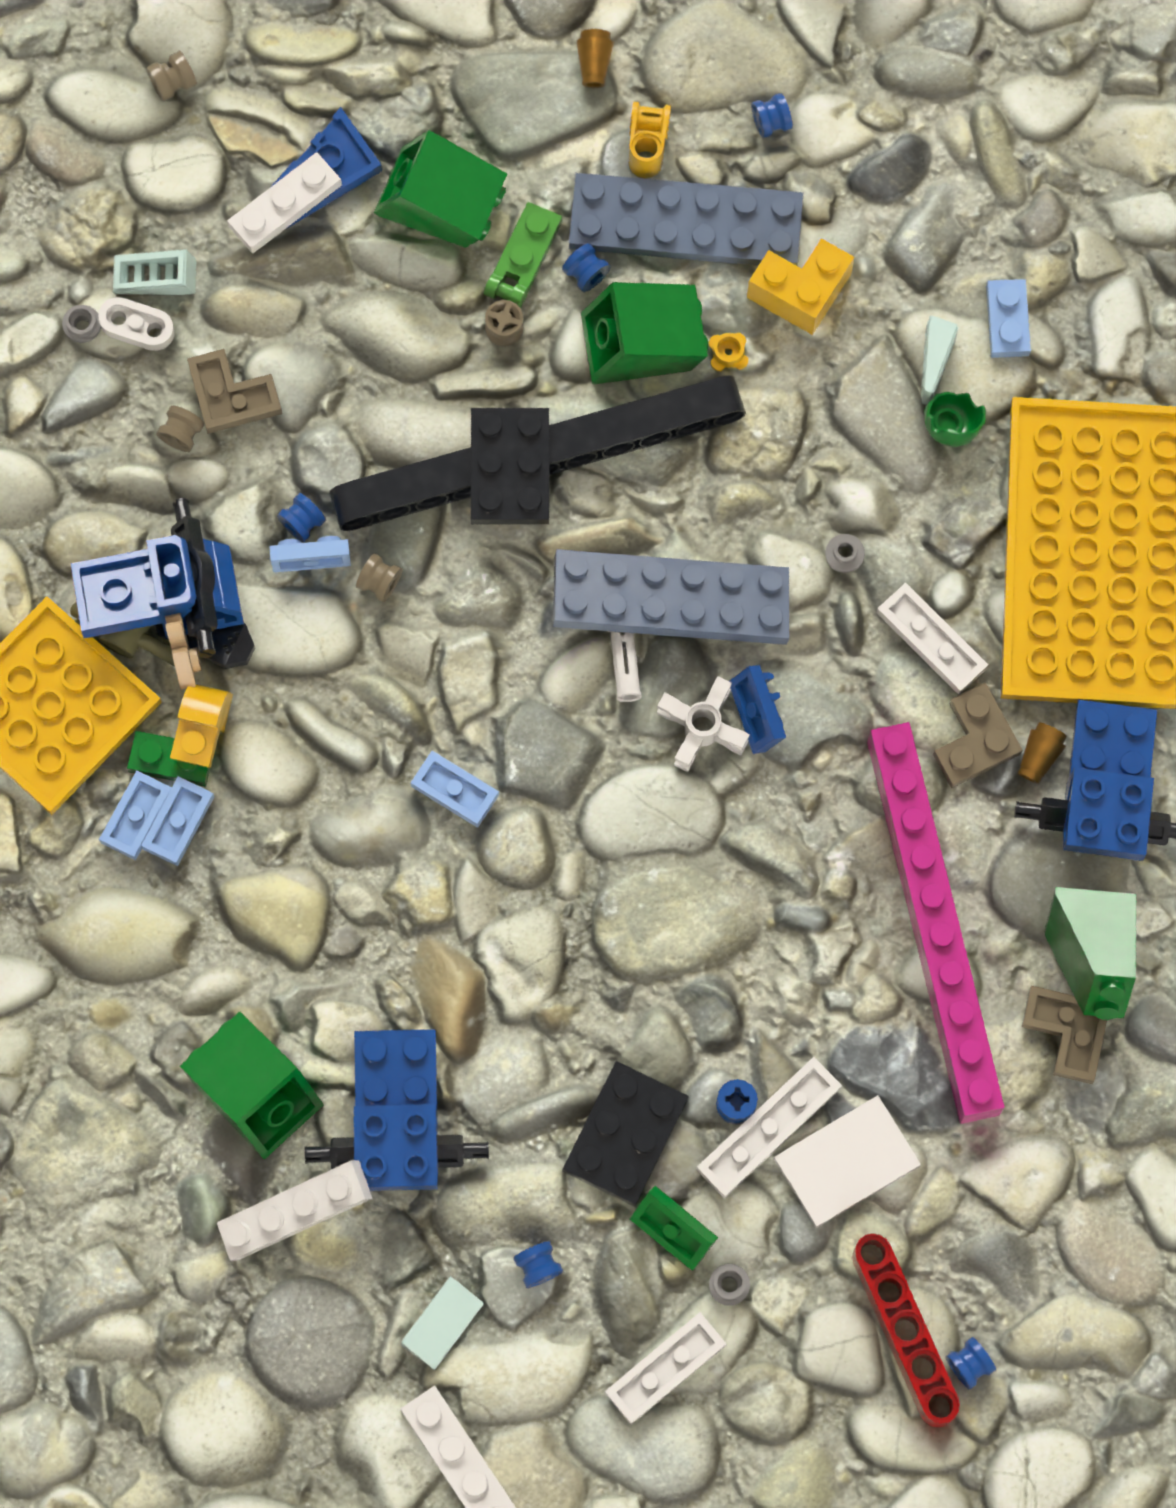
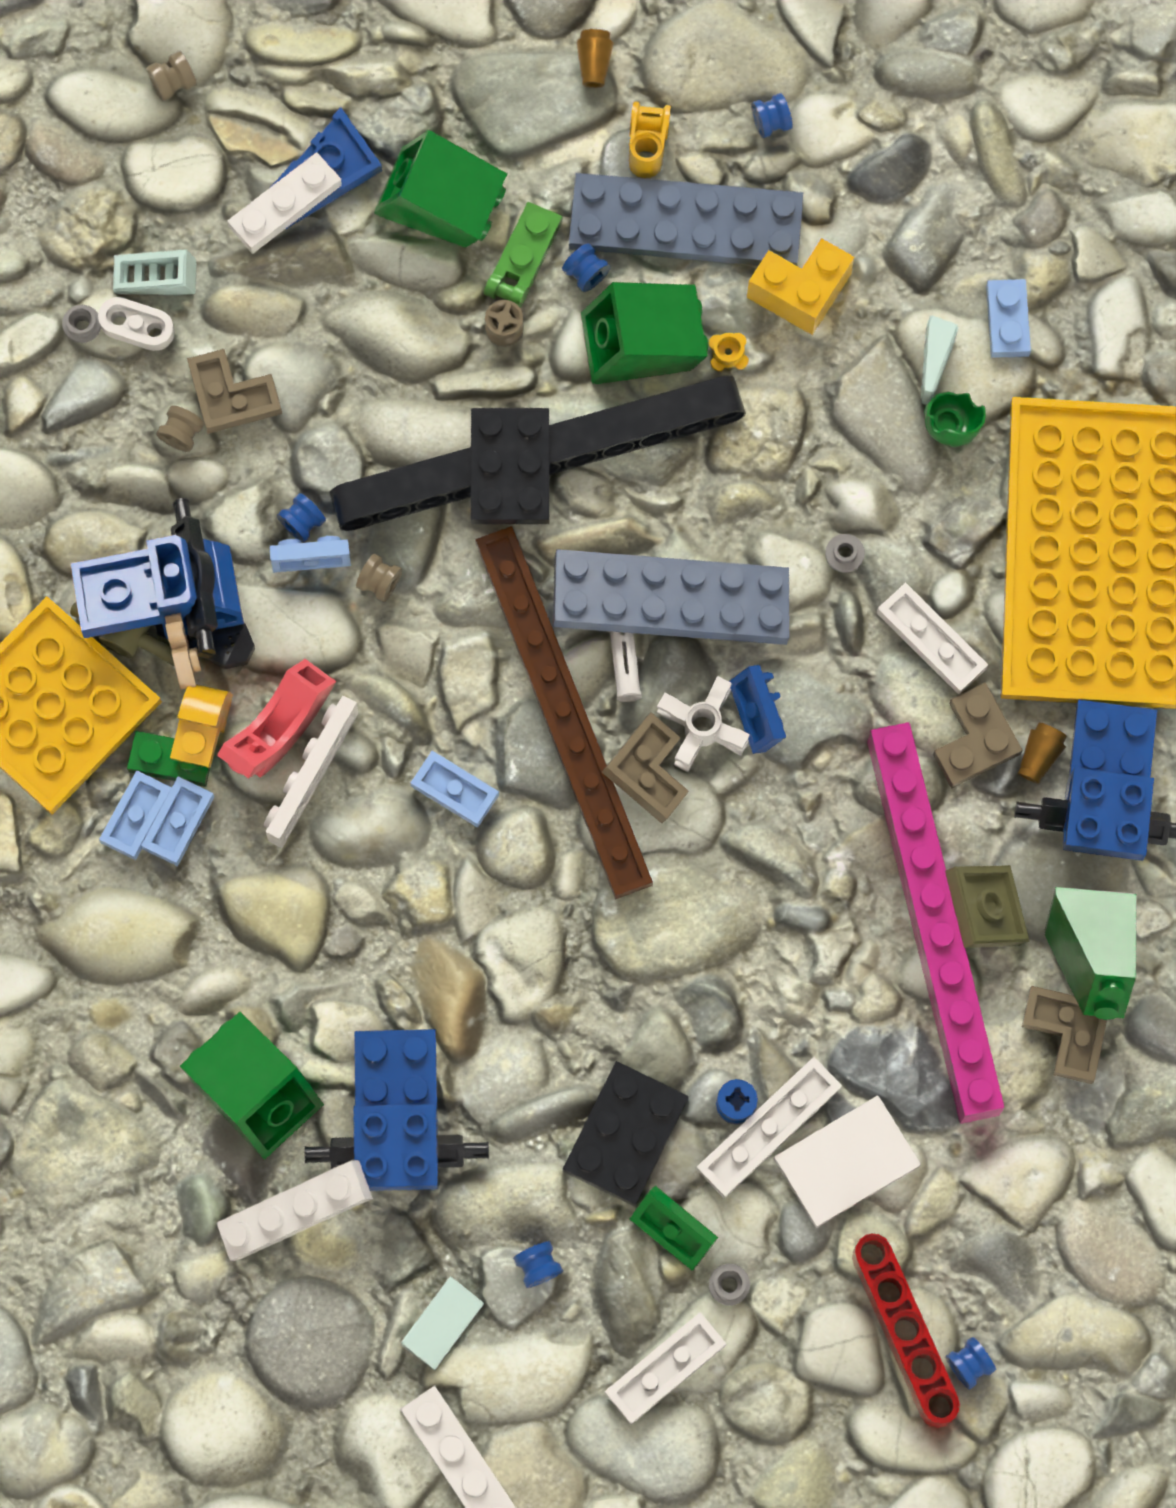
none -> coral arch [217,659,336,779]
none -> white plate [264,696,358,848]
none -> reddish brown plate [475,526,653,900]
none -> dark tan plate [602,712,689,824]
none -> olive plate [945,865,1030,948]

